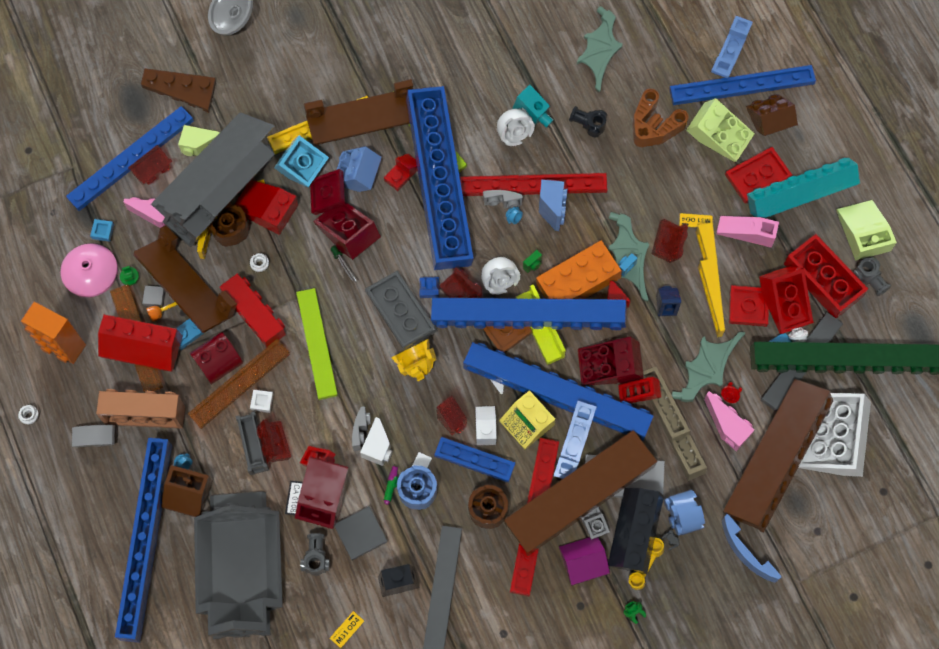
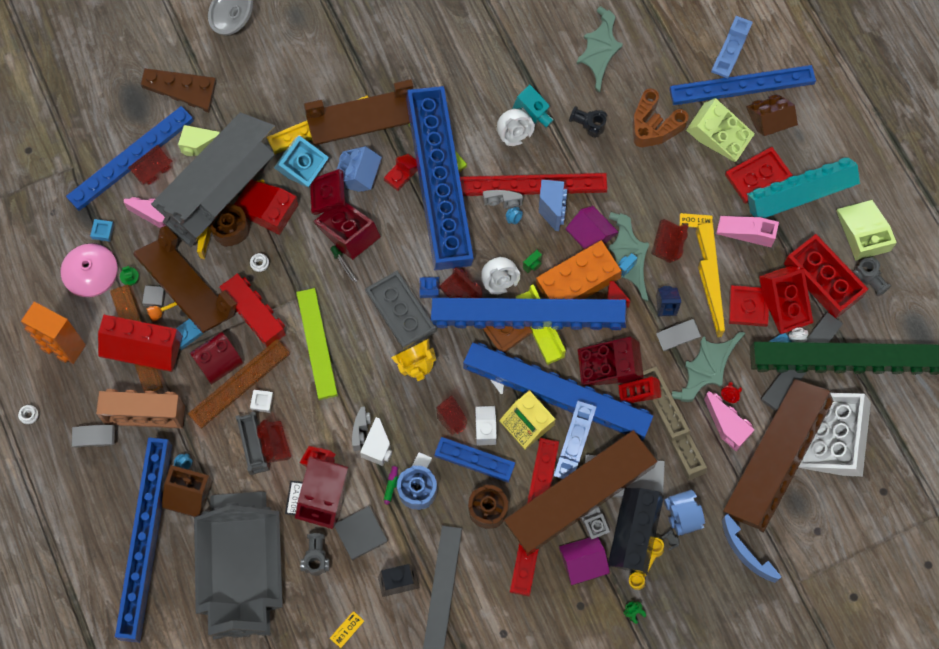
none -> magenta slope [565,206,618,250]
none -> light grey slope [656,319,701,351]

